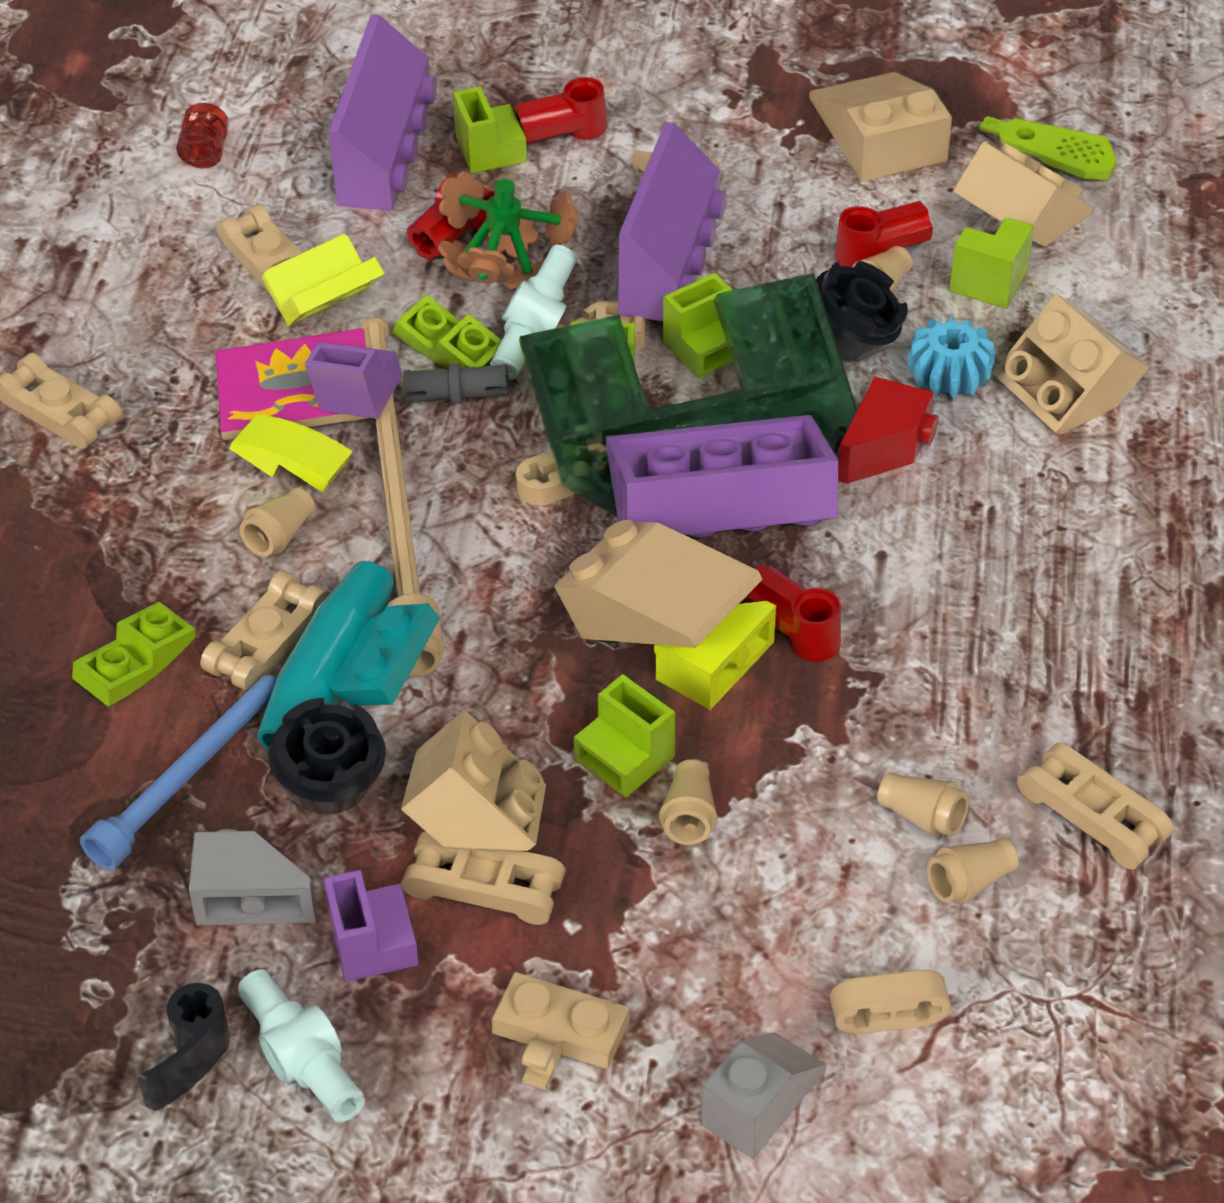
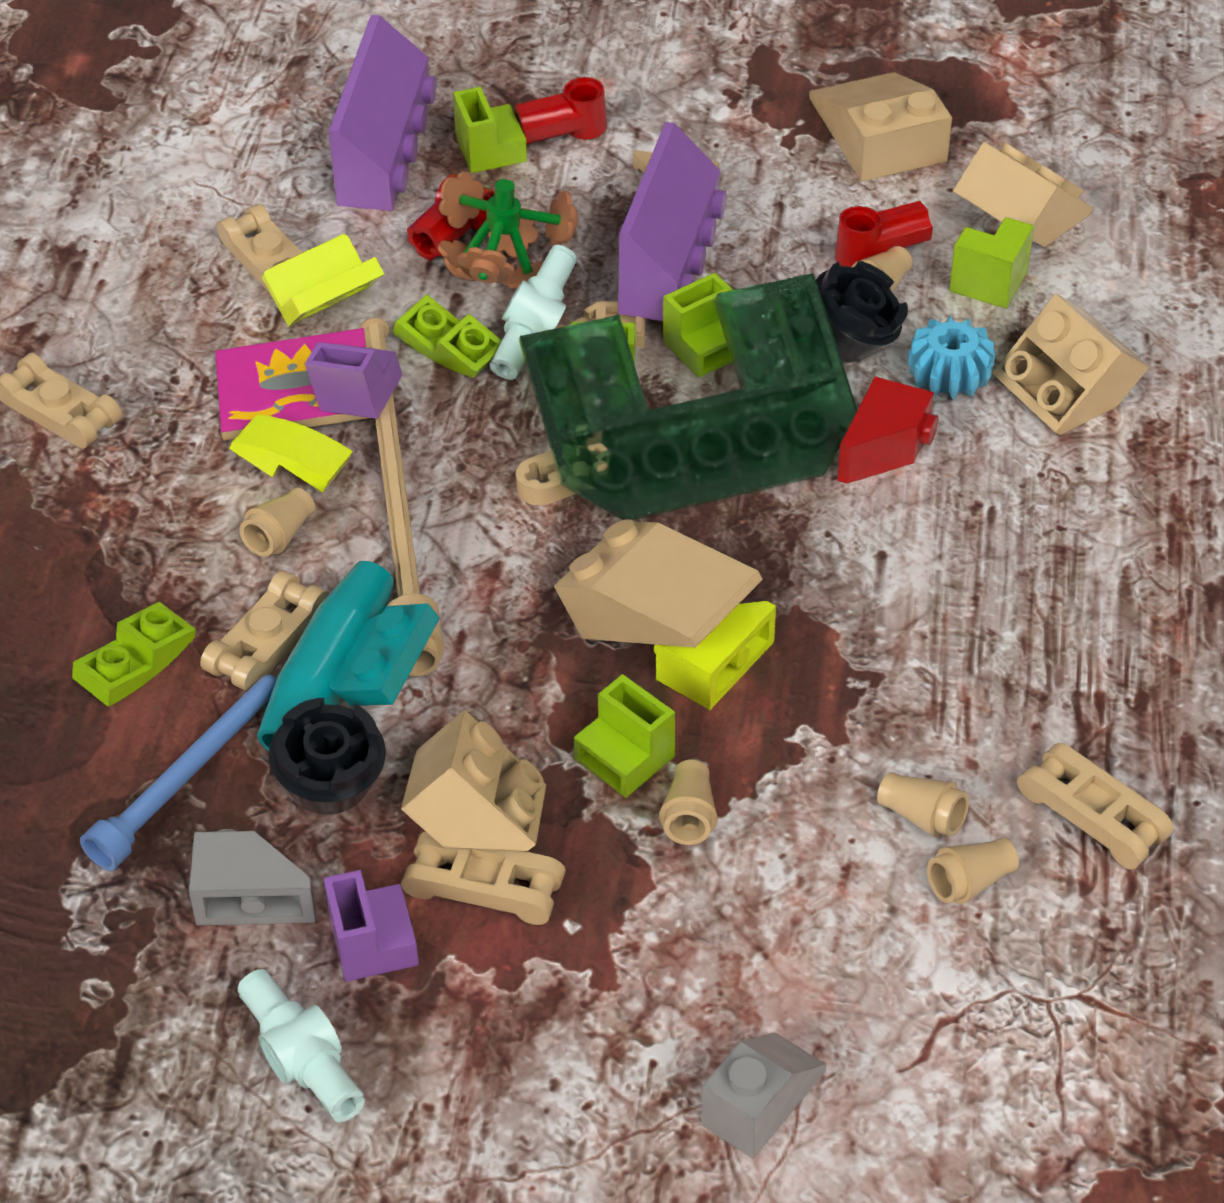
black panel [138,983,230,1111] -> none
clear red wheel [176,103,229,169] -> none
dark grey pin [404,363,509,404] -> none
tan plate [492,972,630,1090] -> none
medium lavender slope [606,415,838,537] -> none
red piece [739,564,841,662] -> none
tan beam [830,970,951,1034] -> none
lime piece [979,116,1117,181] -> none

